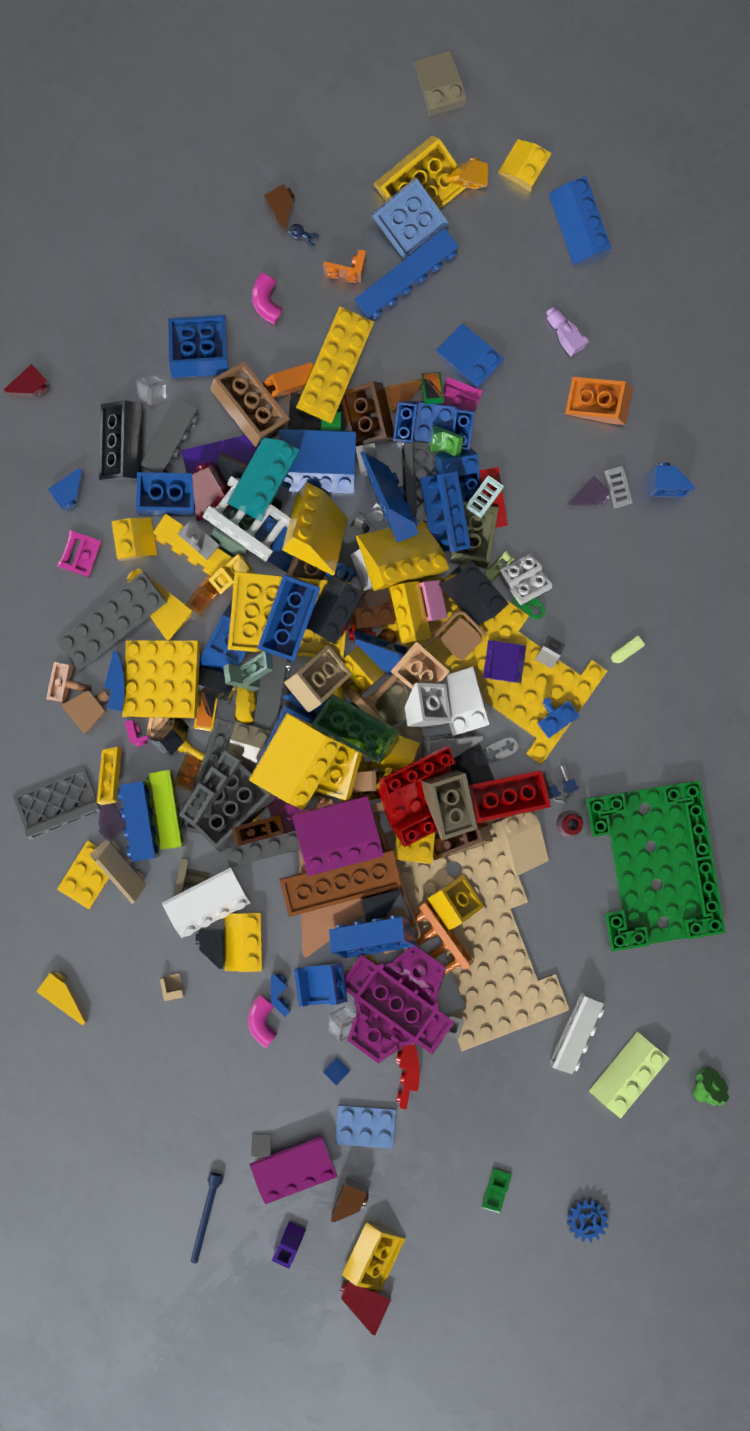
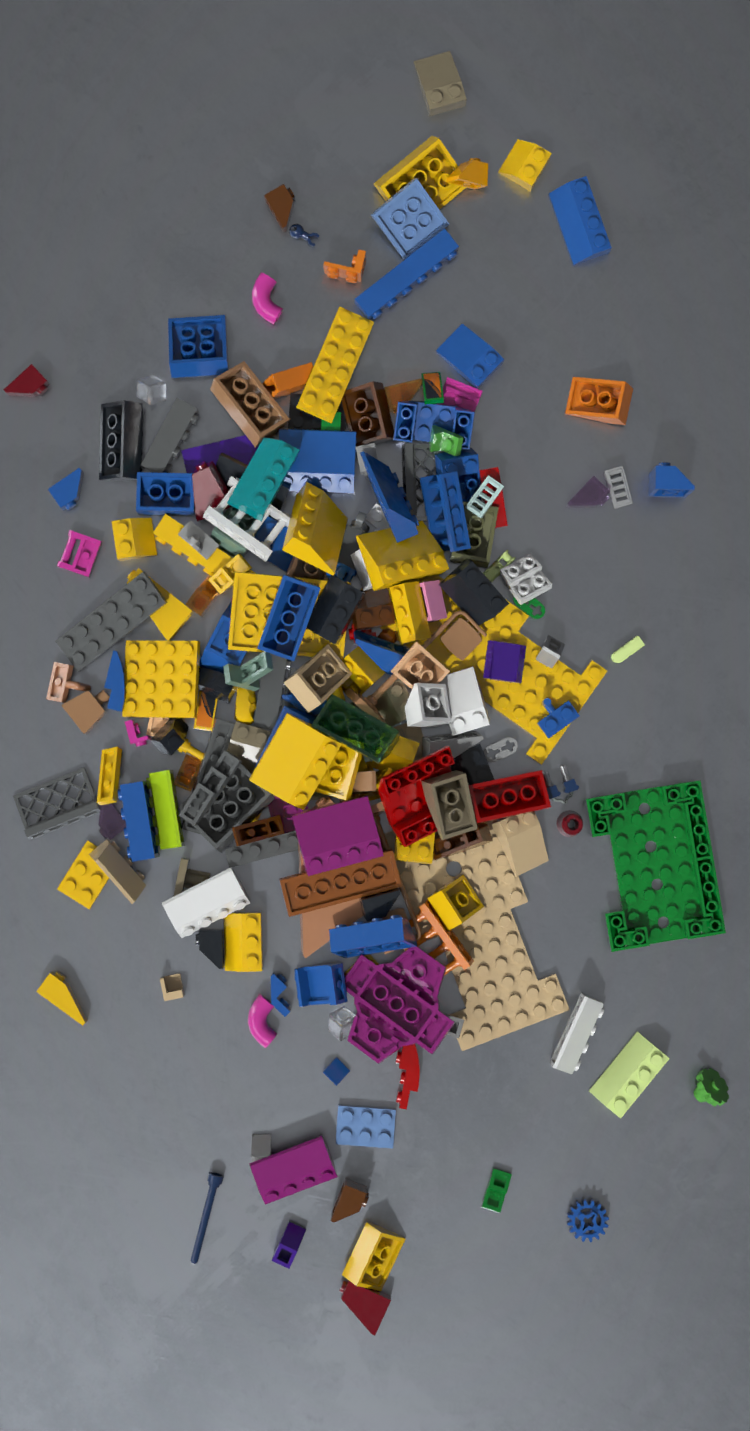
lavender piece [546,306,589,357] -> none

